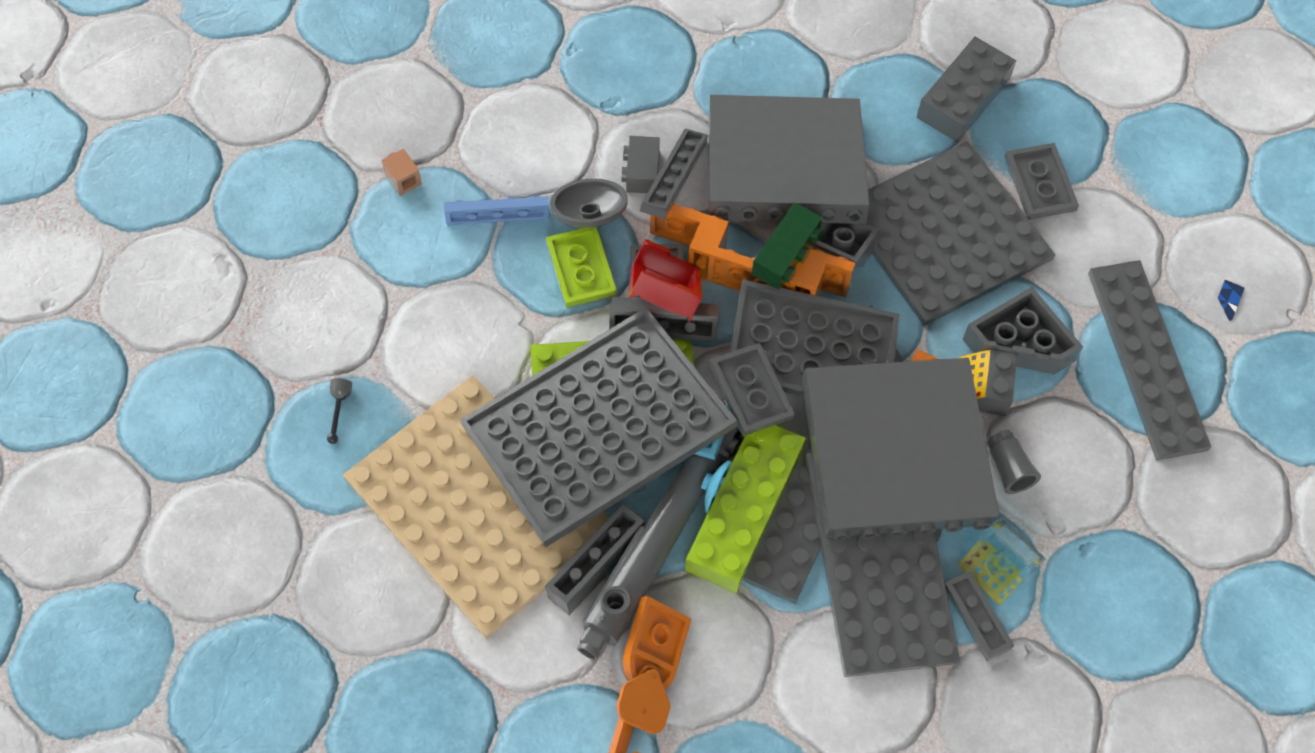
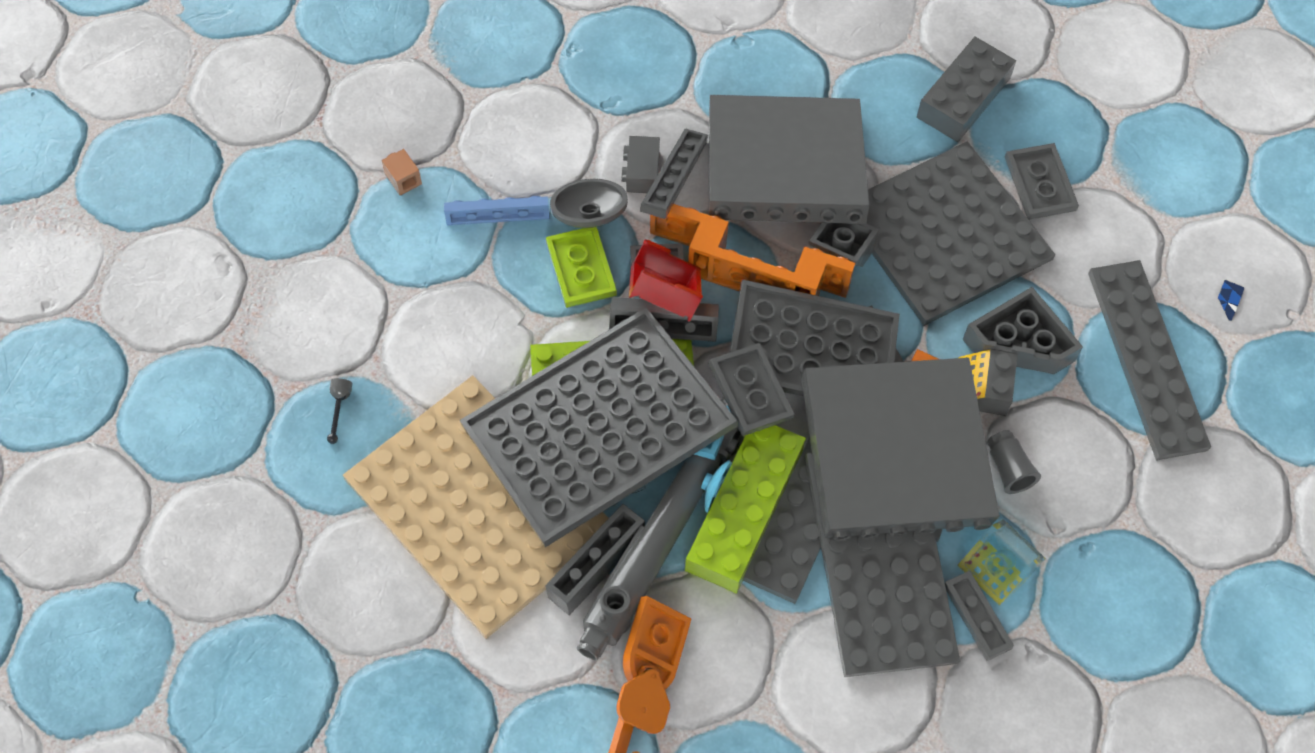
dark green brick [751,202,823,290] -> none

